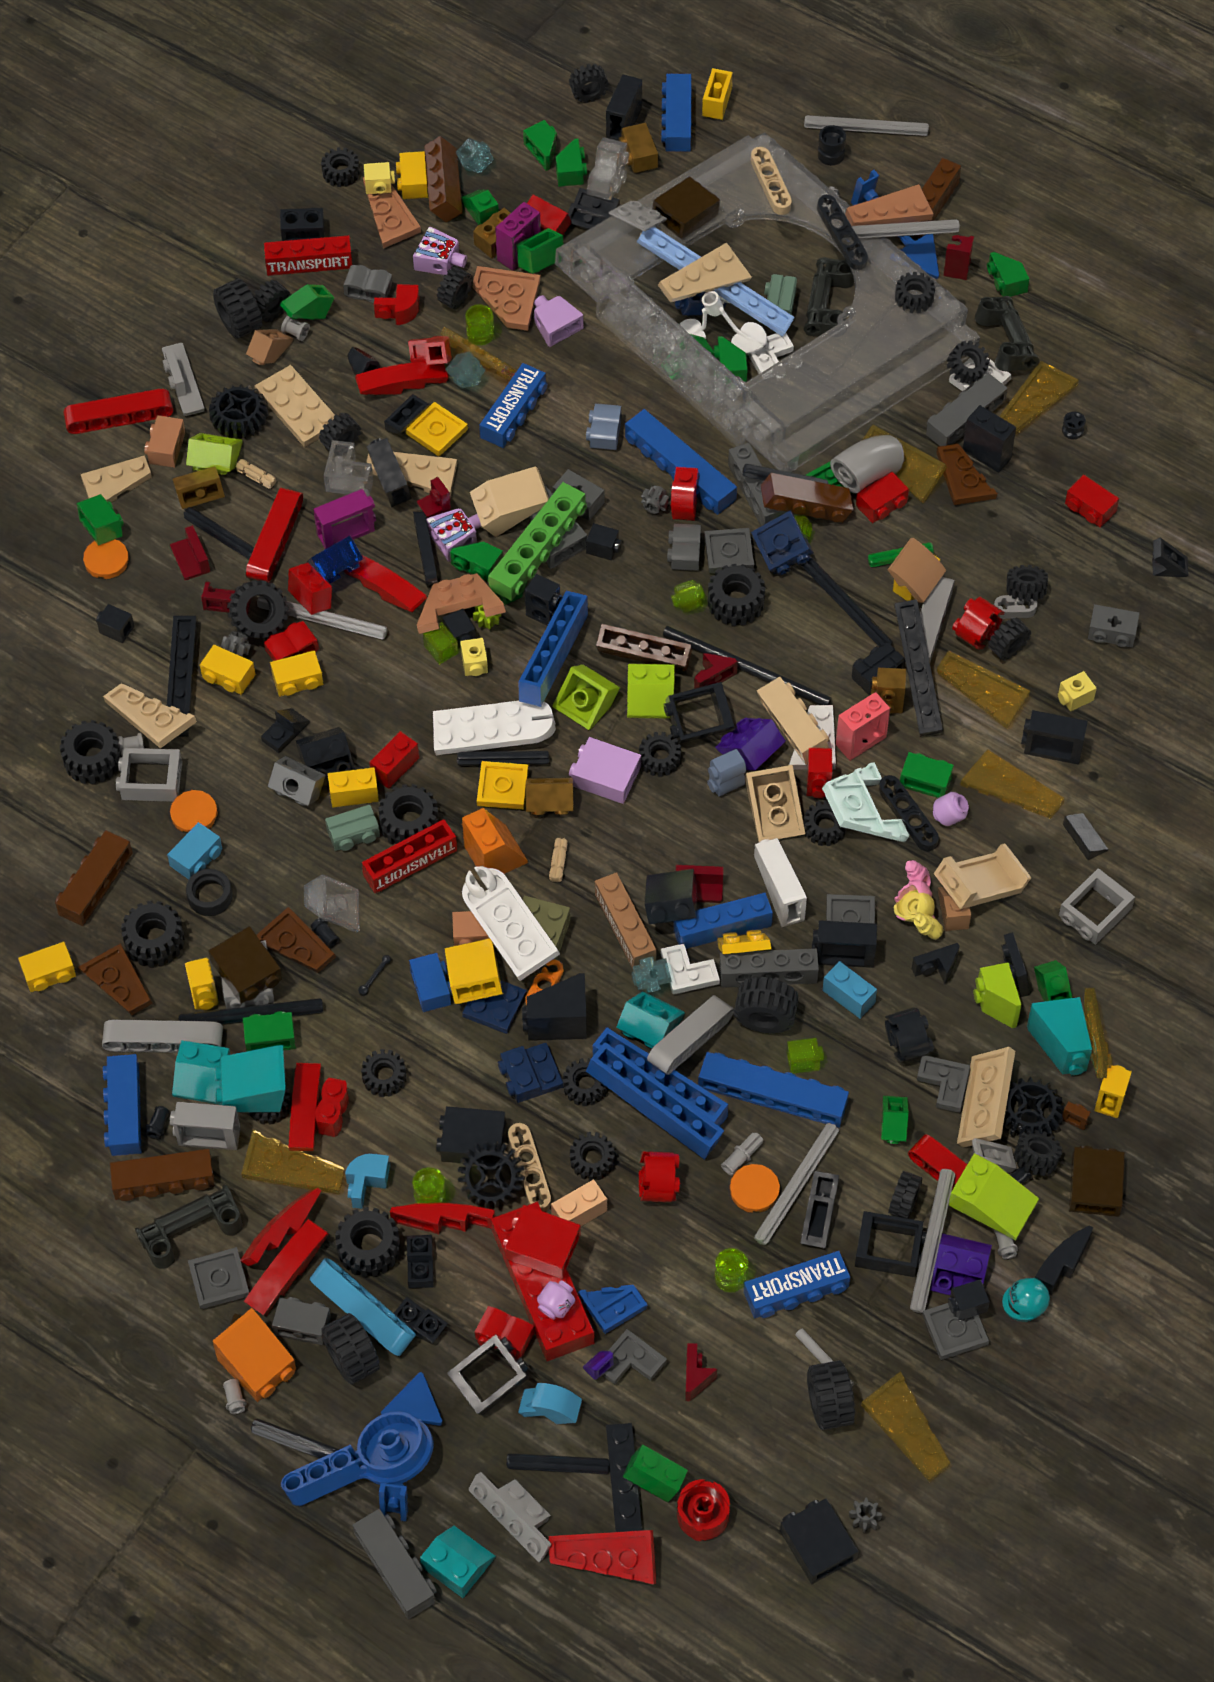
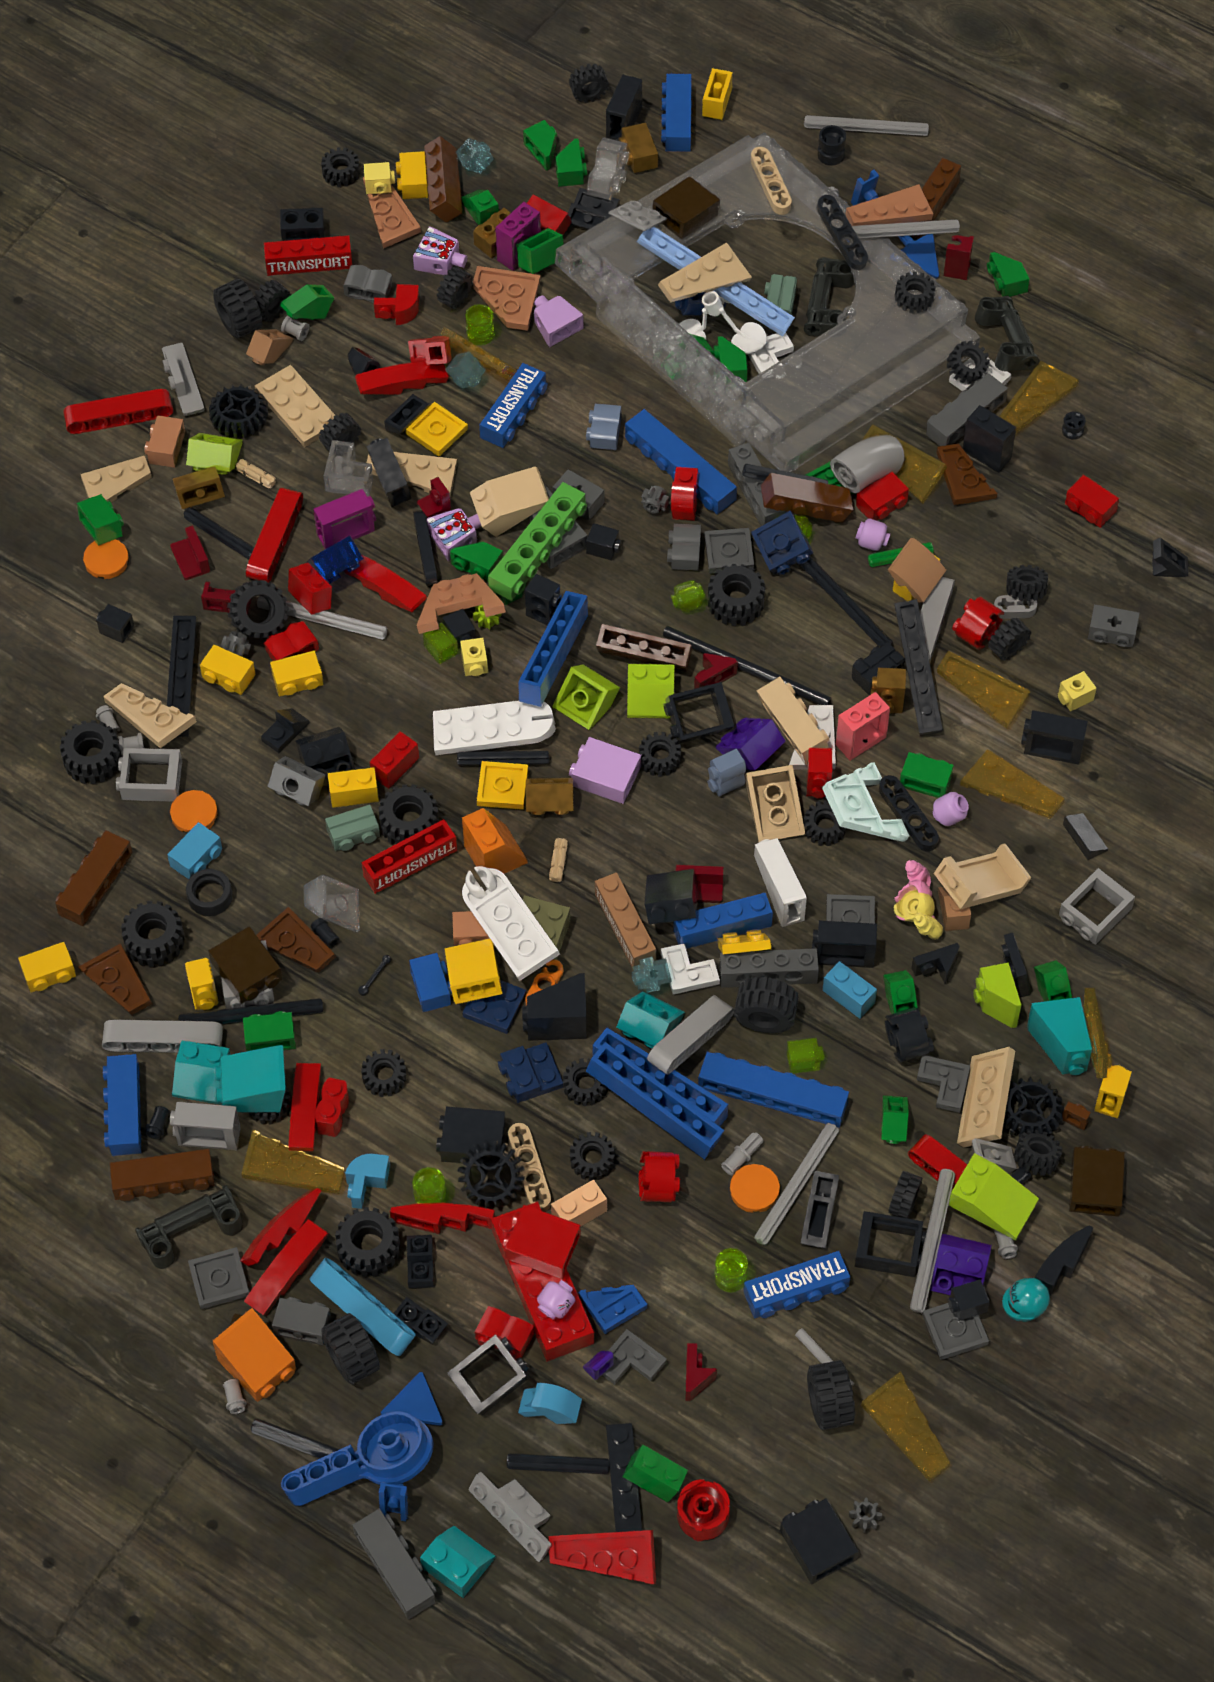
none -> light grey pin [96,705,120,734]
none -> lavender head [855,519,890,551]
none -> green slope [883,970,918,1014]

